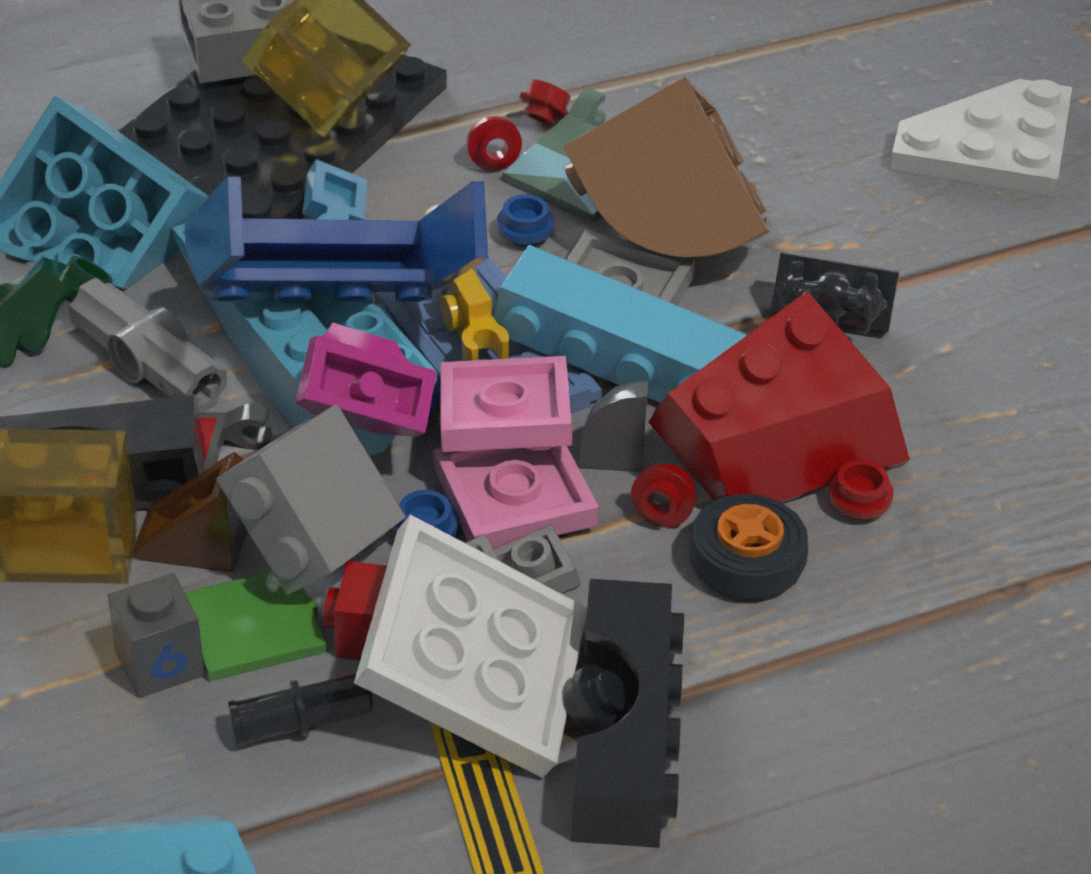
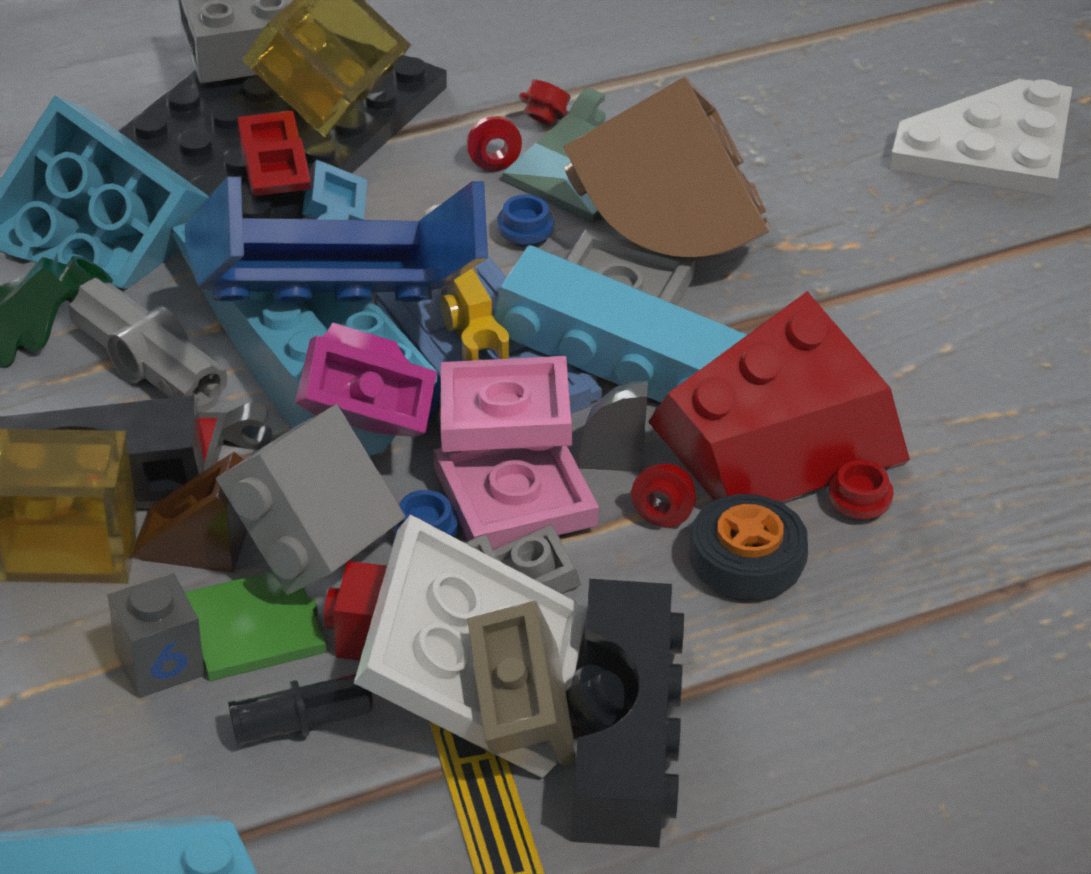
black piece [771,252,900,334] -> none
none -> red slope [238,111,311,196]
none -> dark tan panel [467,600,576,766]

